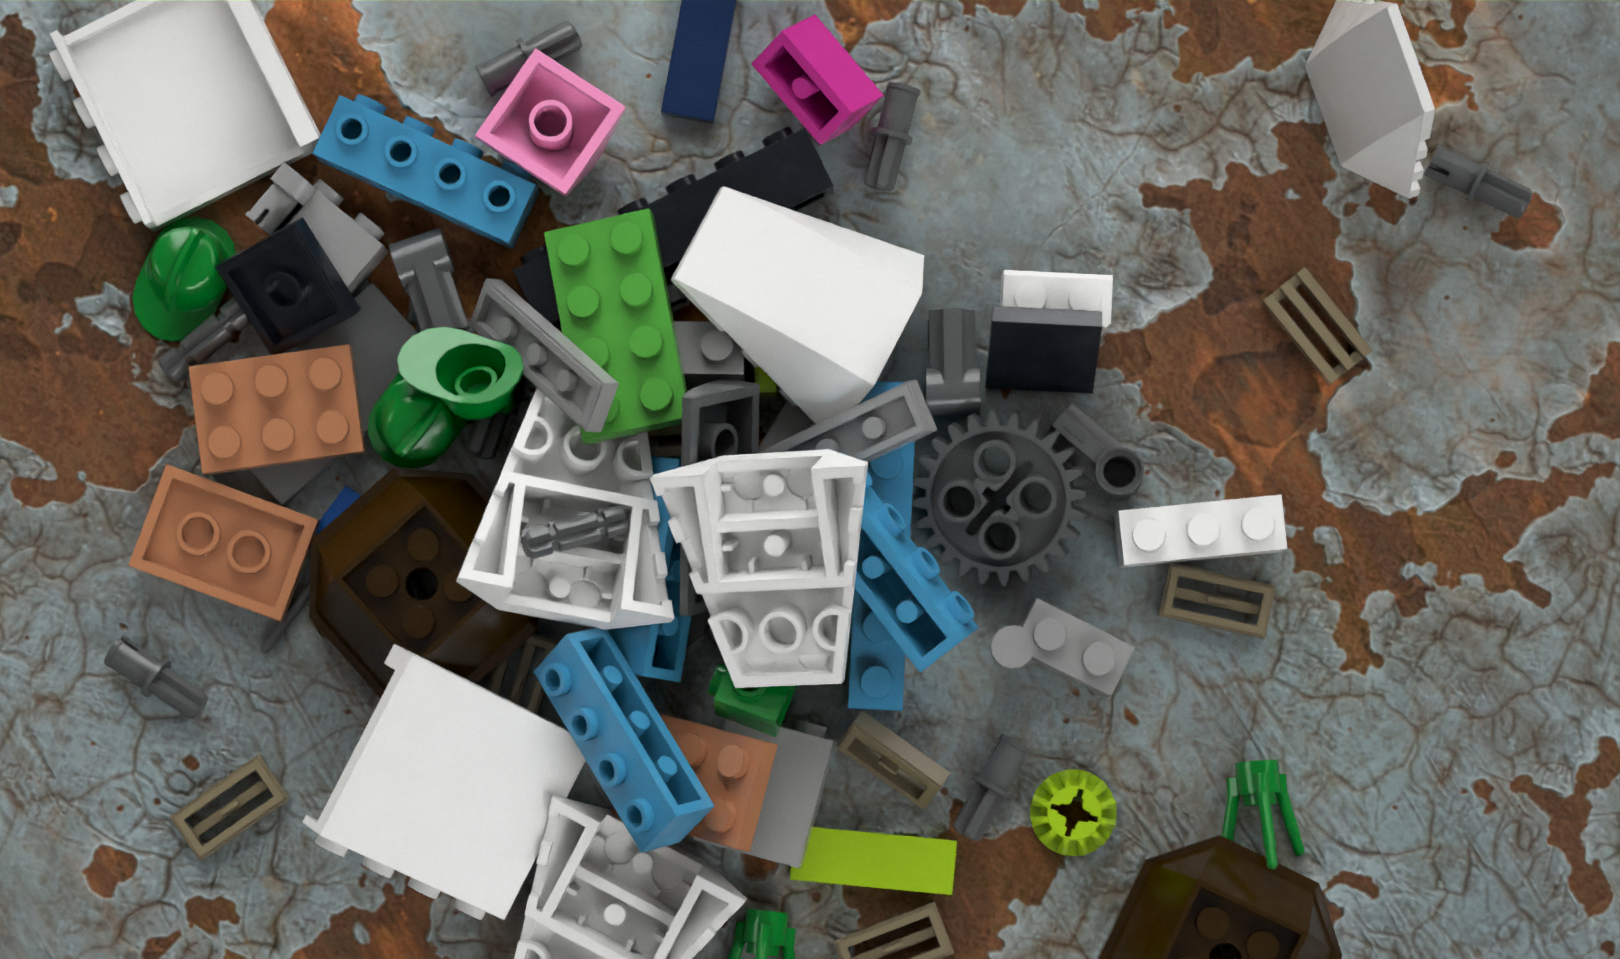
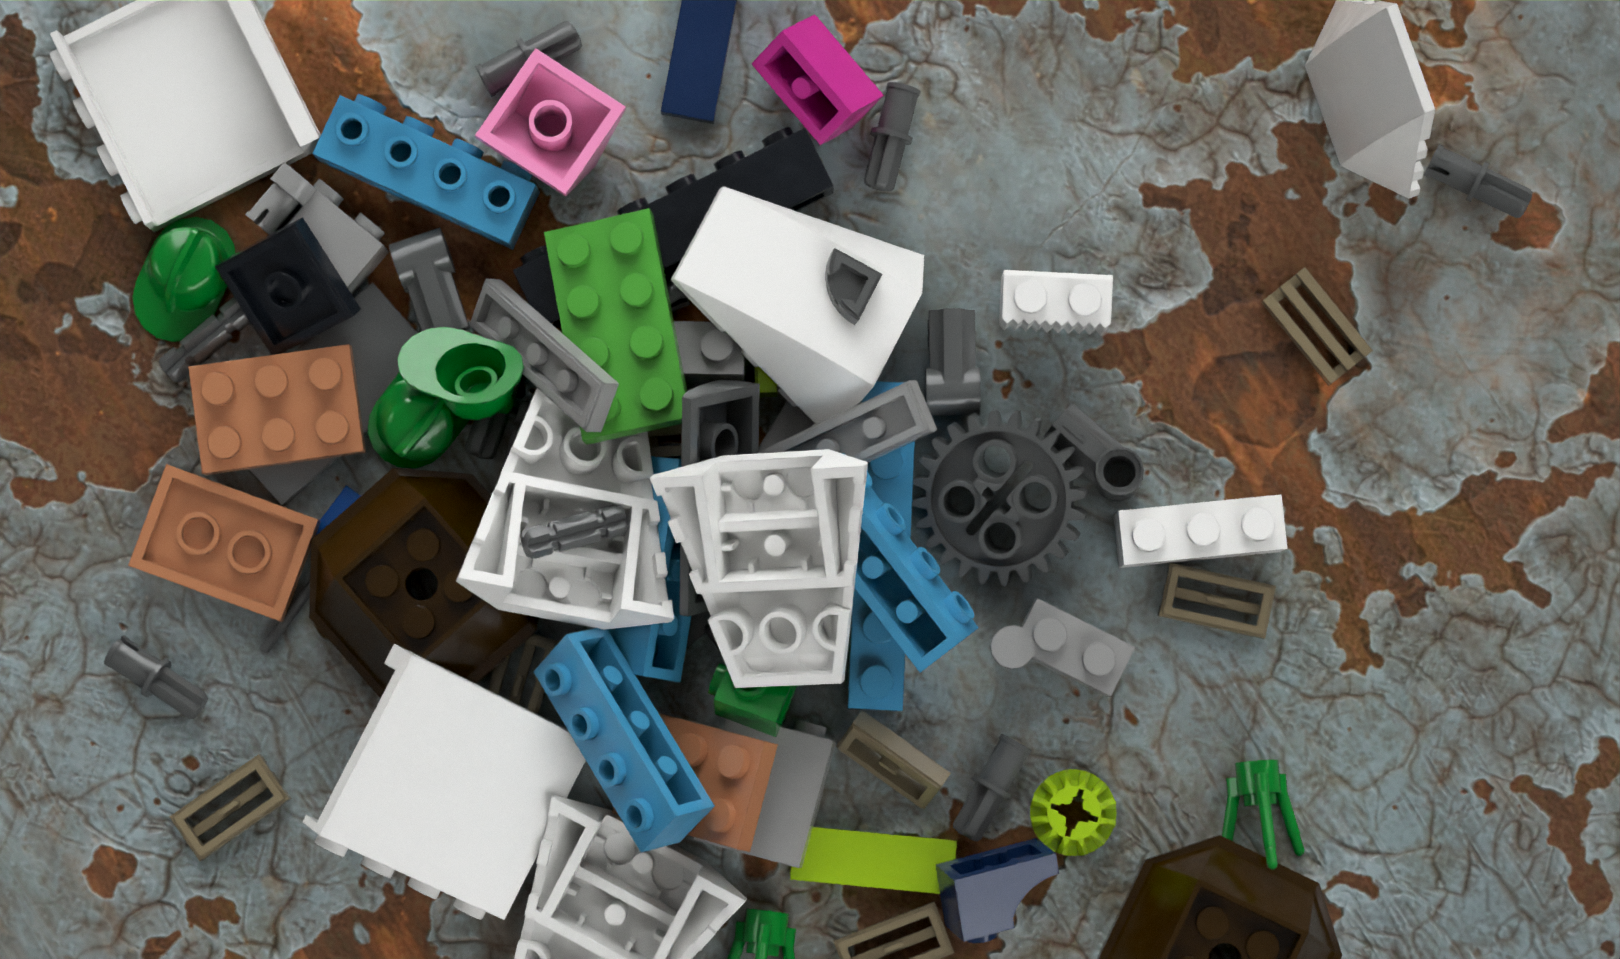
black tile [985,306,1102,394] -> none
none -> dark grey tile [825,248,883,325]
none -> dark blue arch [936,838,1059,943]

